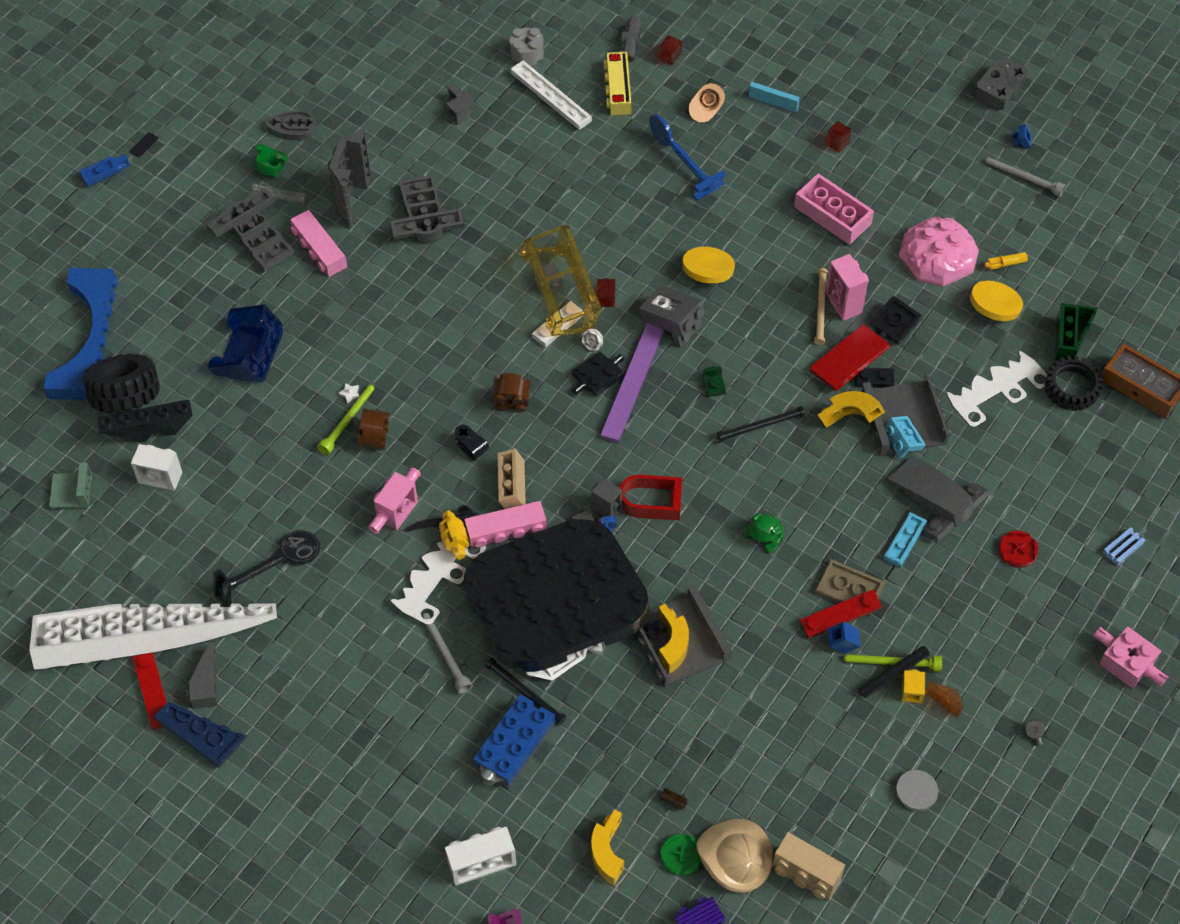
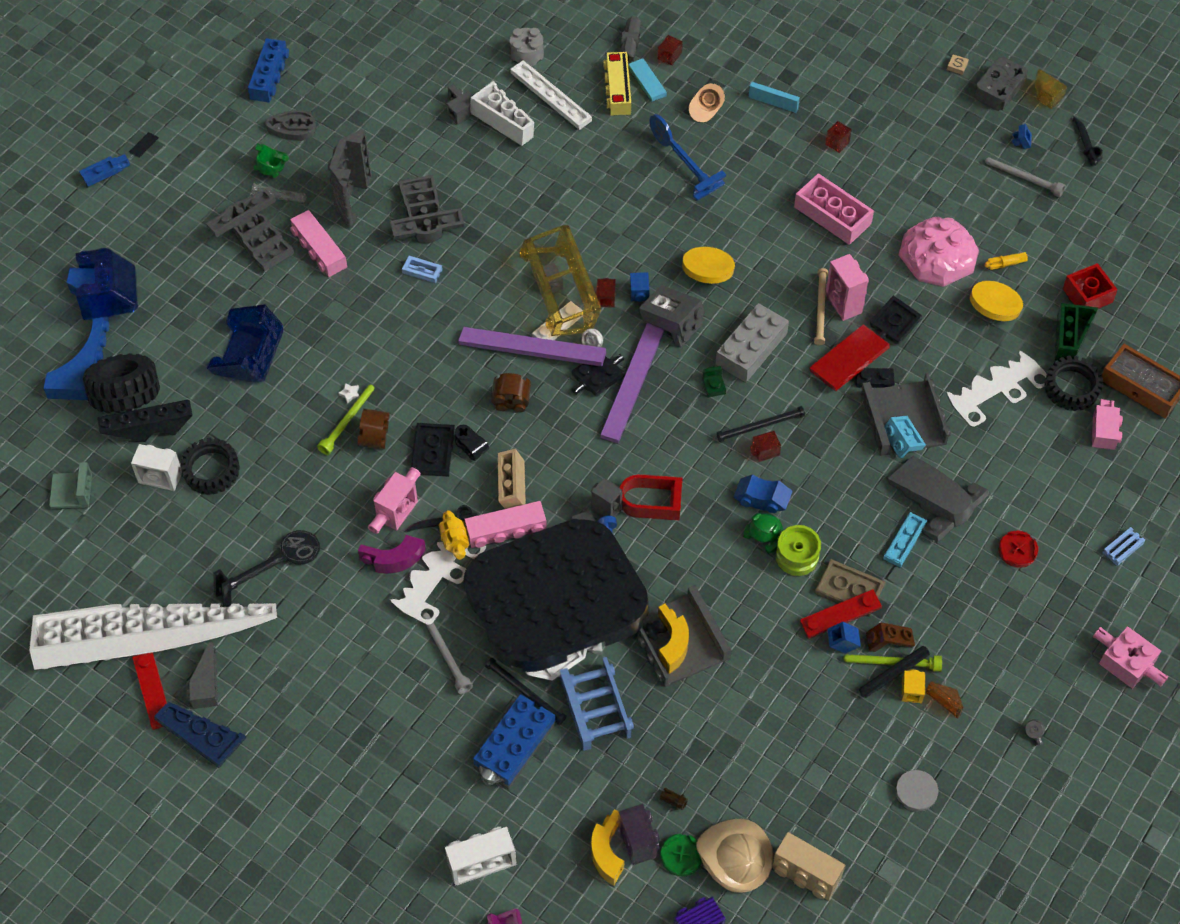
yellow arch [818,391,885,428] -> none
none -> clear blue windscreen [76,248,138,320]
none -> black tyre [181,438,240,495]
none -> blue brick [248,38,289,102]
none -> magenta arch [358,535,426,574]
none -> light blue tile [402,256,442,283]
none -> black tile [411,423,455,477]
none -> medium lavender tile [459,327,606,366]
none -> white wedge [470,81,534,146]
none -> medium blue fence [560,657,634,751]
none -> clear purple brick [618,804,660,866]
none -> medium azure tile [628,58,667,102]
none -> blue brick [630,272,649,302]
none -> light grey brick [716,303,789,382]
none -> blue brick [733,474,792,513]
none -> clear red brick [750,430,781,462]
none -> lime wheel [776,525,821,576]
none -> reddish brown bracket [866,622,915,652]
none -> tan tile [947,54,969,75]
none -> clear yellow slope [1034,69,1067,109]
none -> red brick [1062,263,1118,309]
none -> black sword [1073,117,1103,166]
none -> bright pink brick [1092,399,1123,450]

